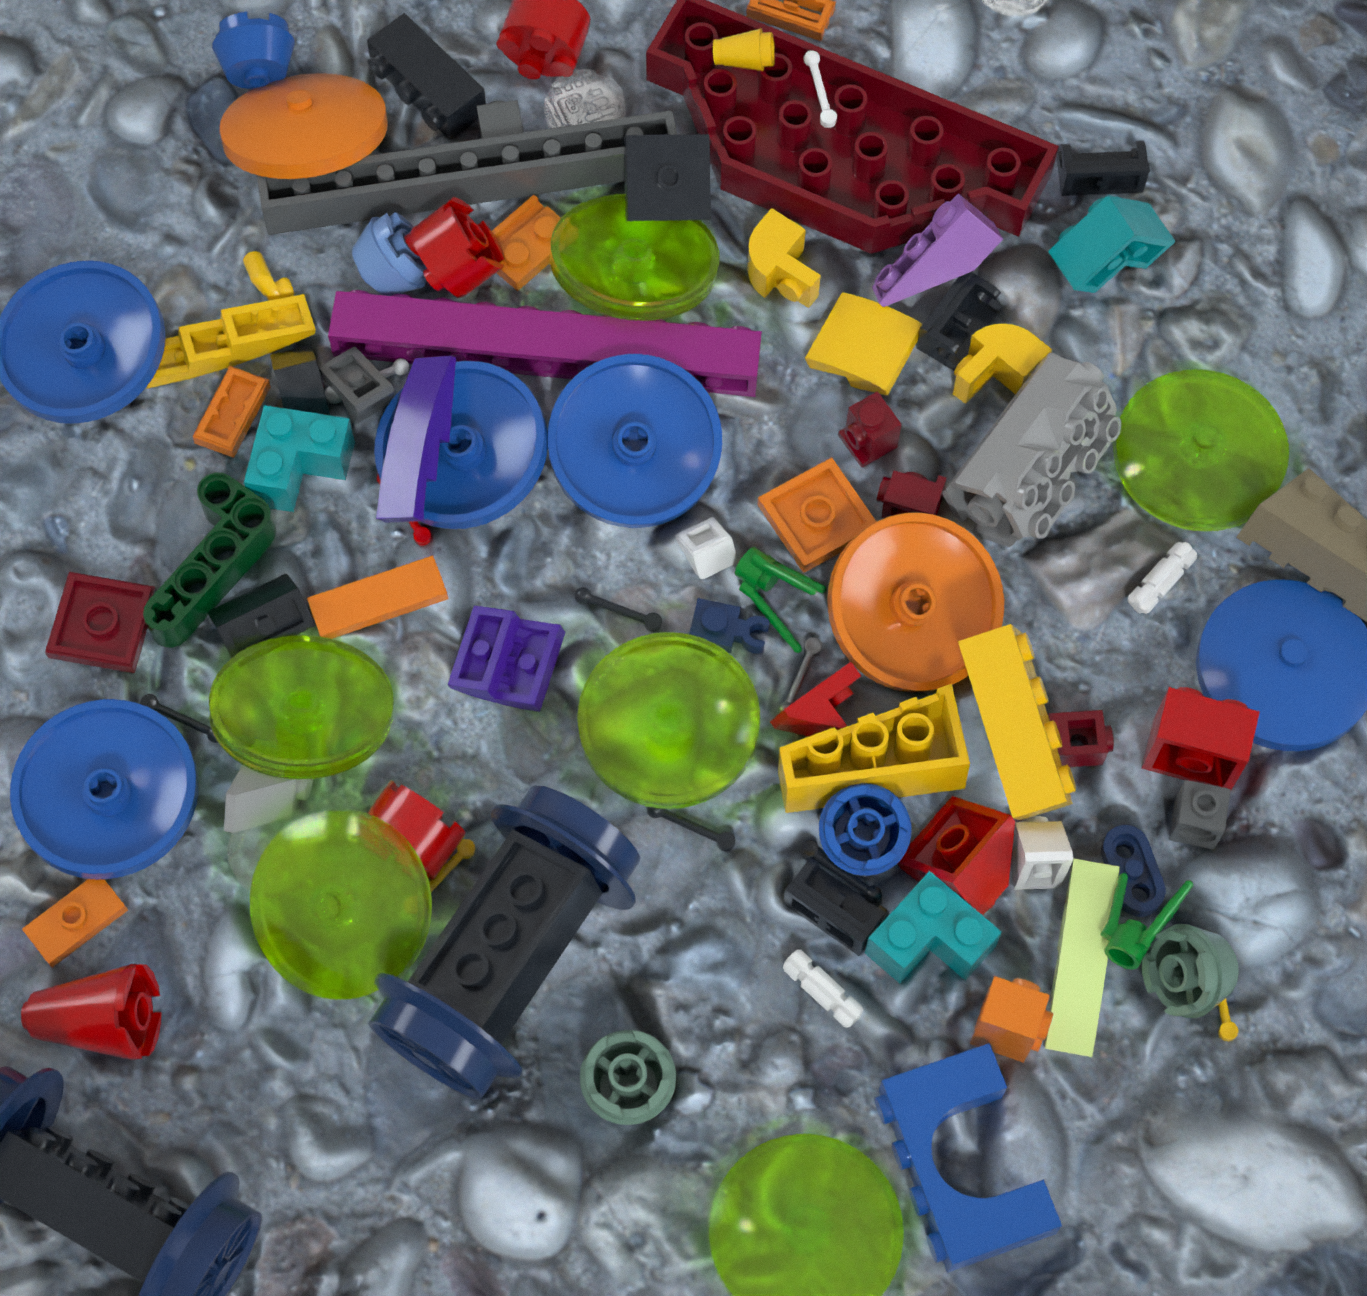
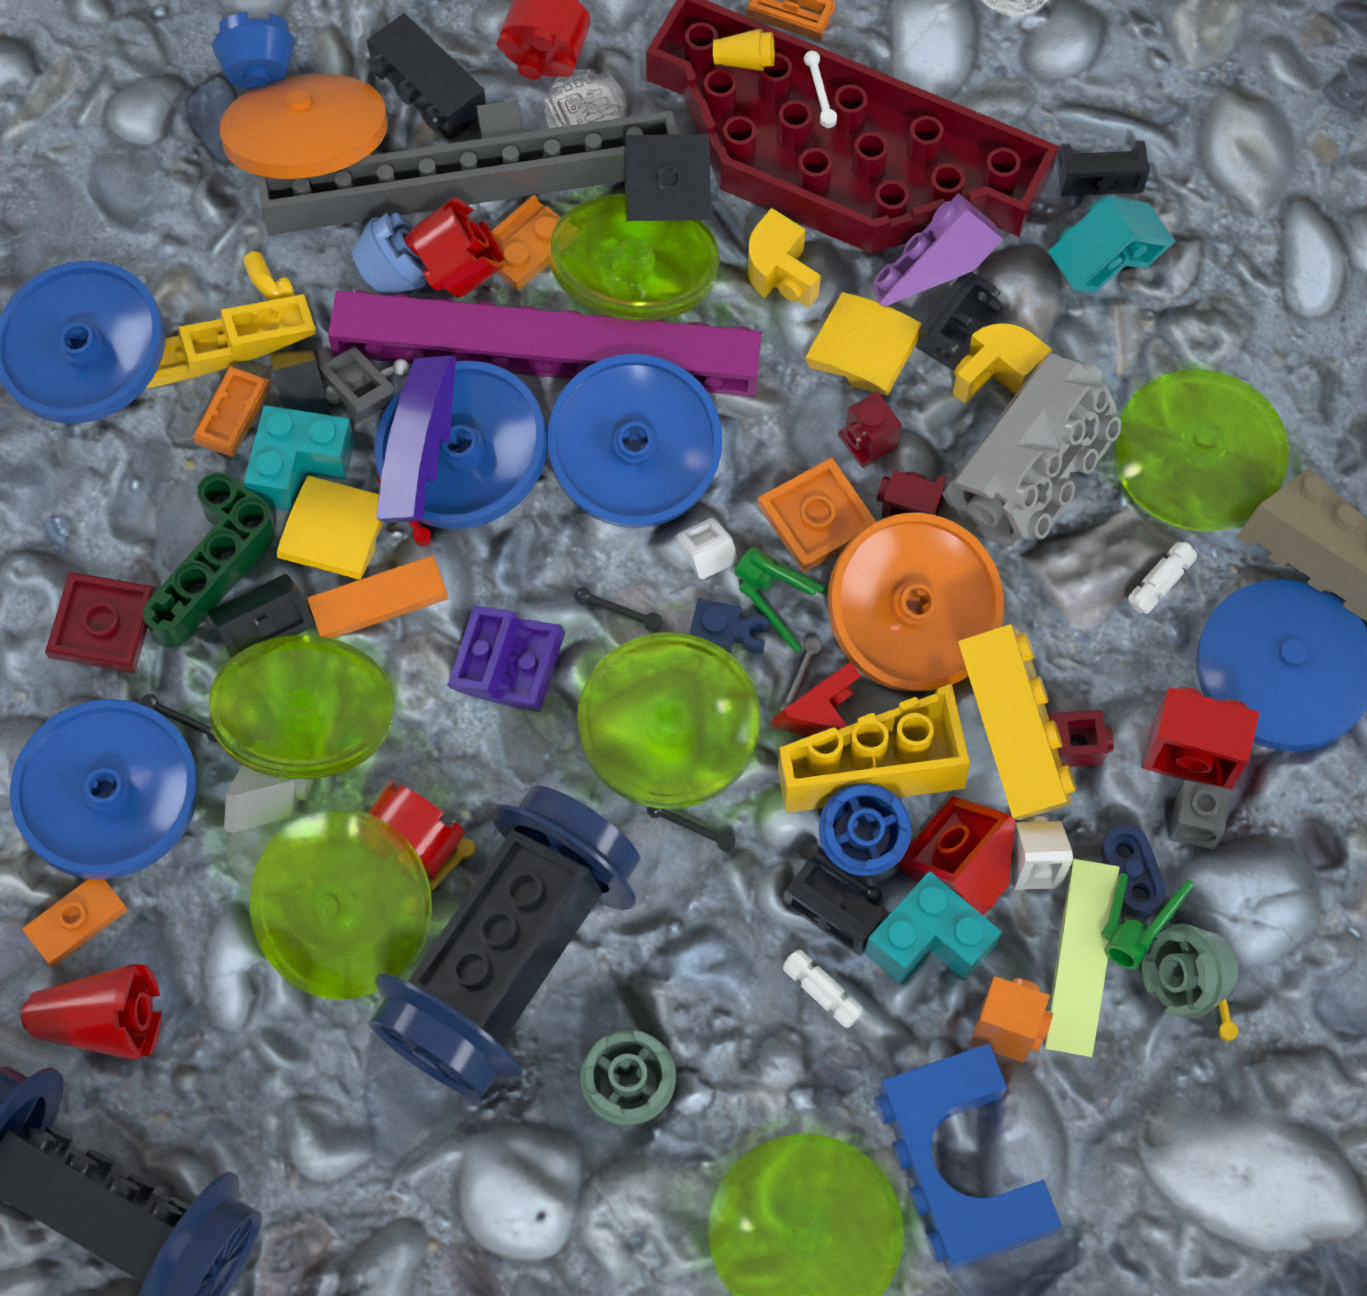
none -> yellow slope [277,476,384,580]

